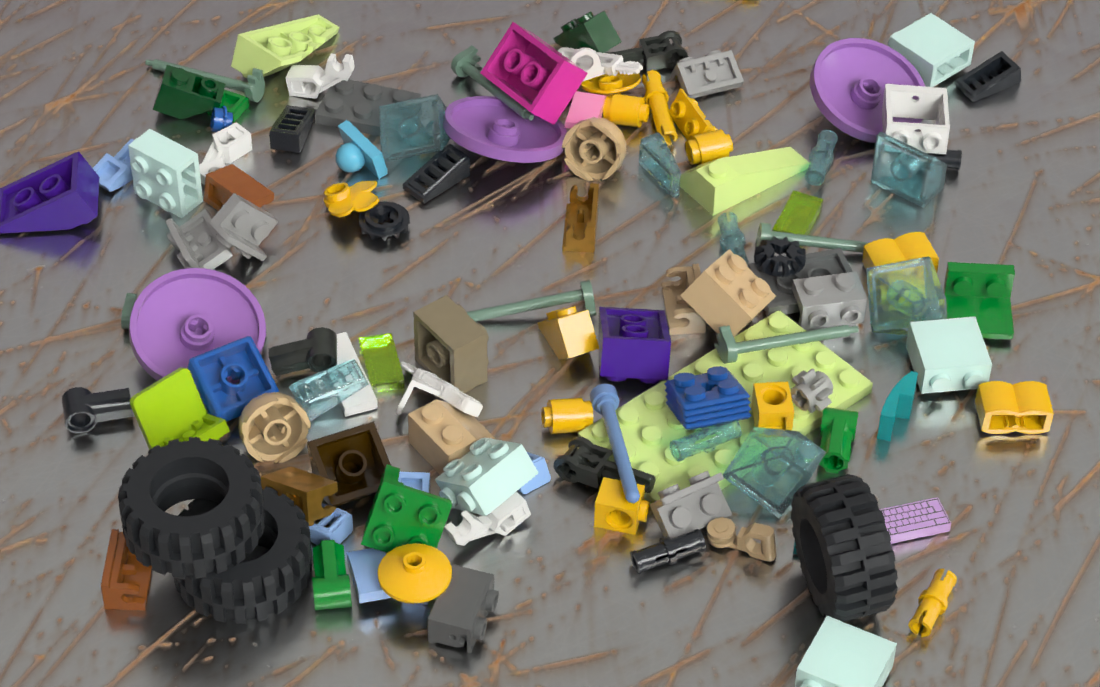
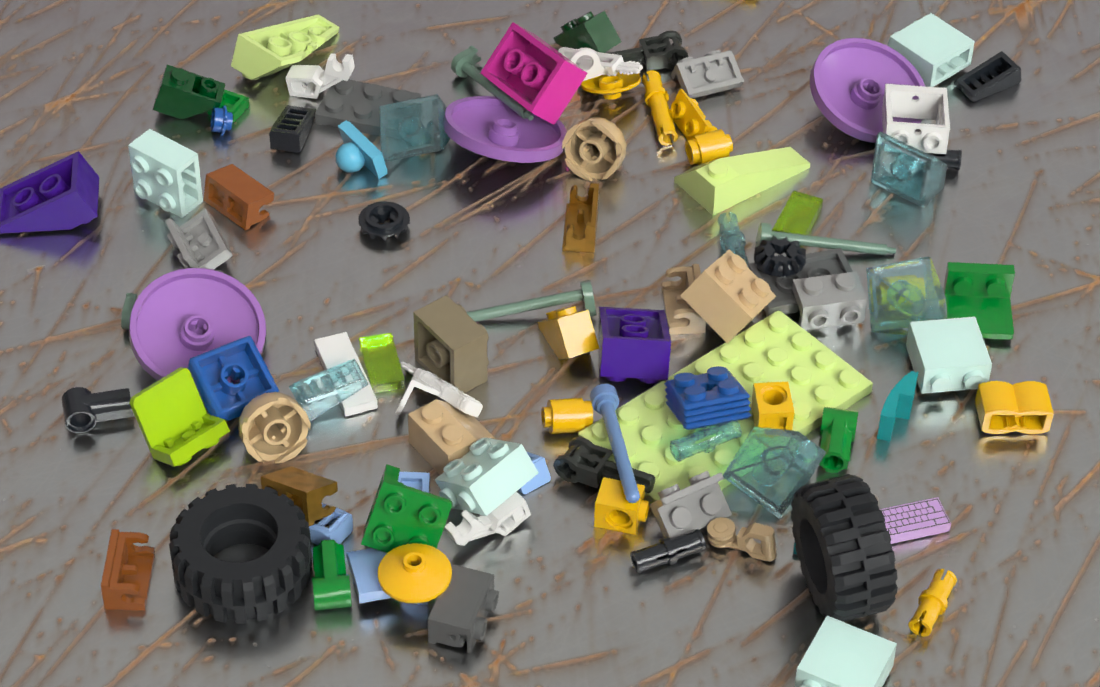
light blue slope [93,138,134,192] -> none
black tyre [118,437,265,579] -> none
sand green piece [145,59,265,102] -> none
white piece [199,122,252,185] -> none
light grey bracket [209,193,279,261] -> none
pearl dark grey piece [269,327,337,376] -> none
dark brown slope [307,421,391,507] -> none
yellow plate [323,181,379,217] -> none
black slope [403,144,470,204] -> none
bright pink slope [564,91,609,129] -> none
yellow brick [603,94,650,128] -> none
clear light blue slope [639,132,681,198] -> none
sand green piece [714,325,859,364] -> none
light grey gear [790,369,833,413] -> none
clear light blue pin [805,130,838,186] -> none
yellow brick [862,232,939,287] -> none

